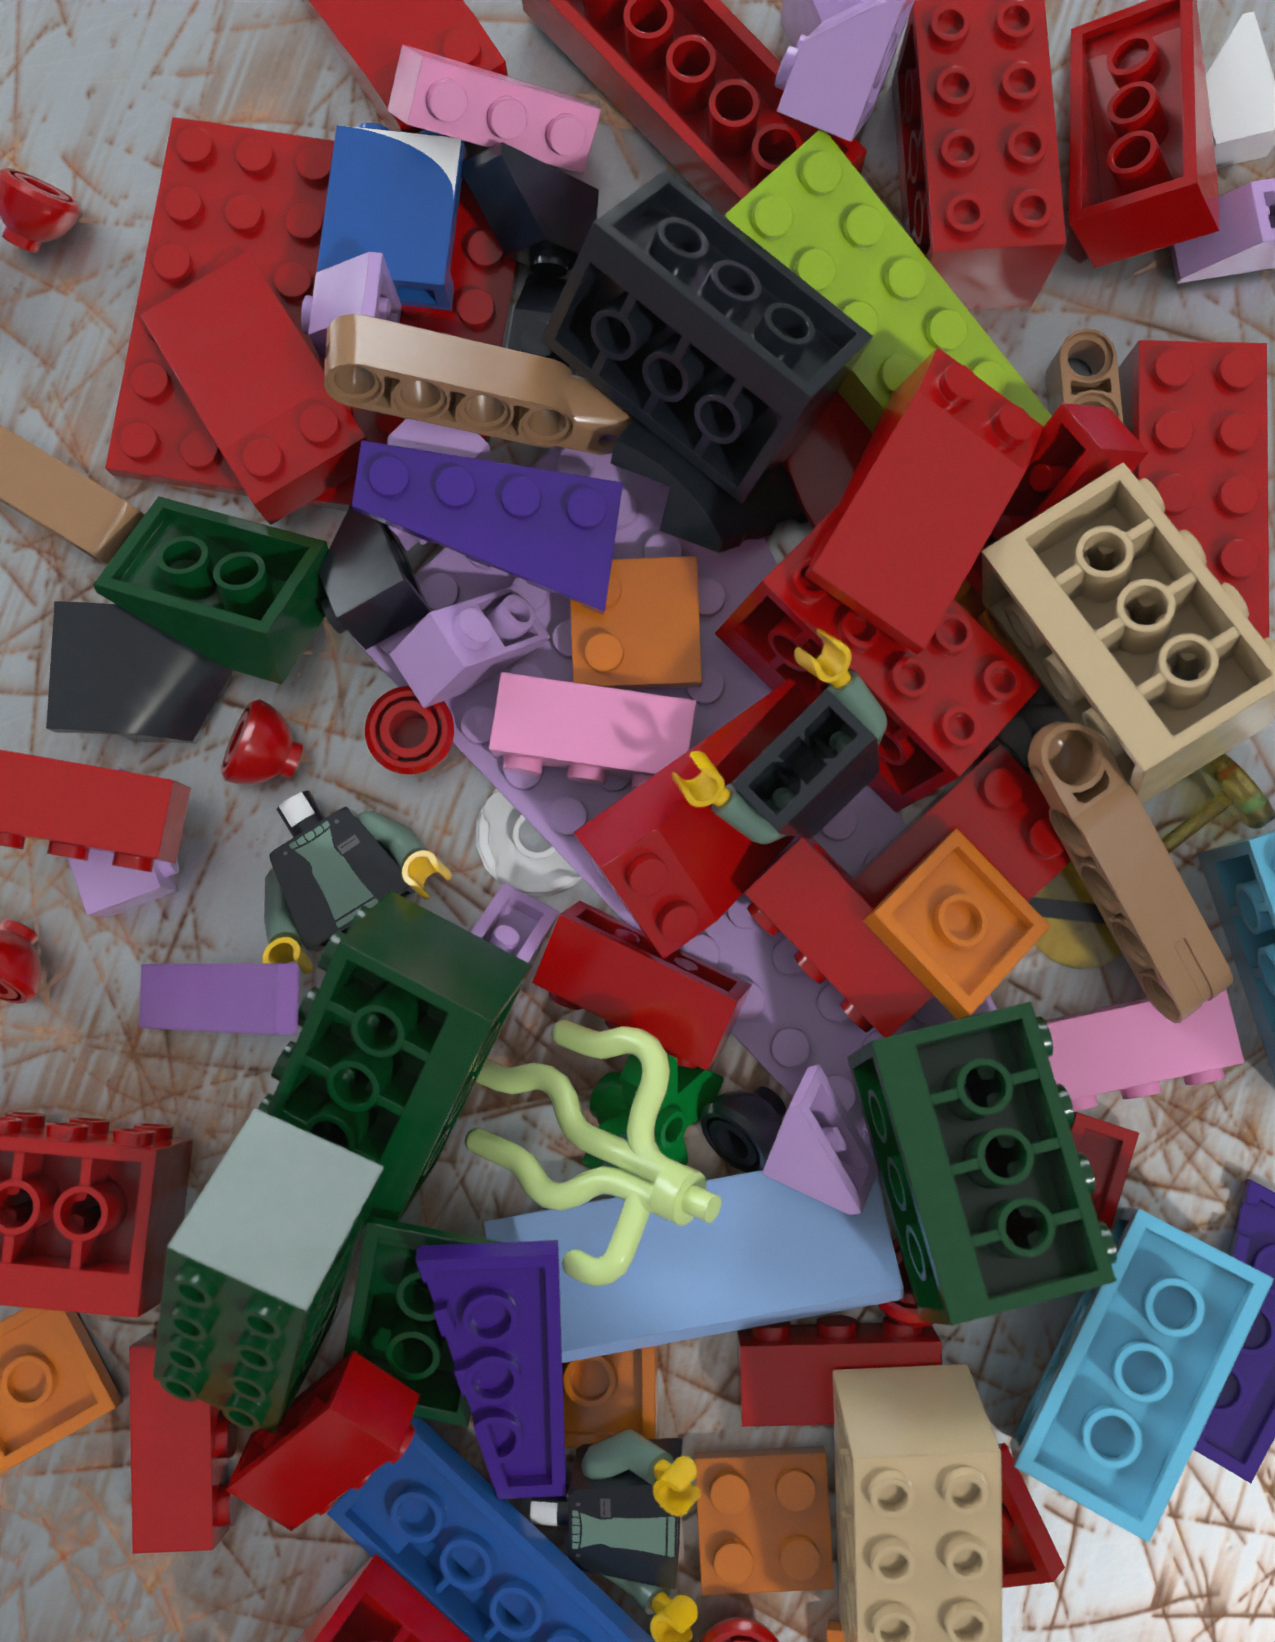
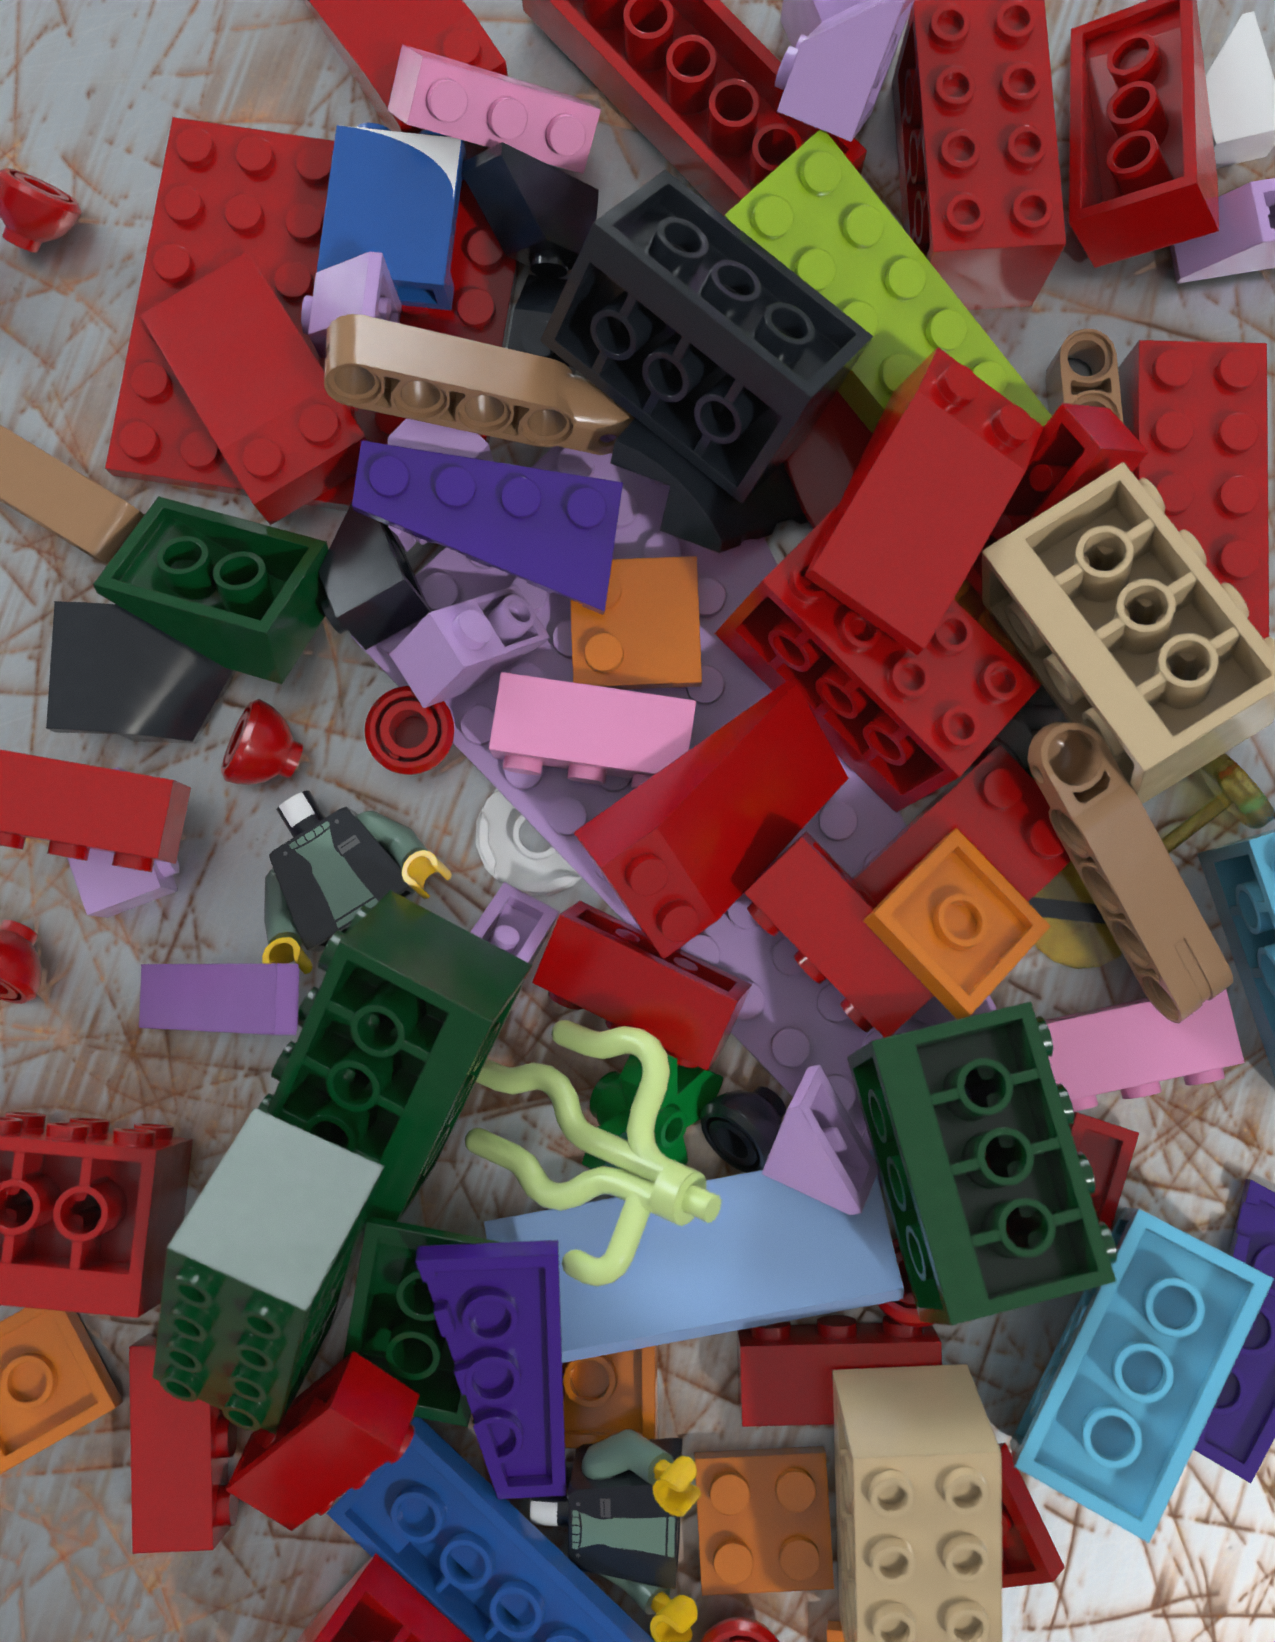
torso [672,629,887,844] -> none

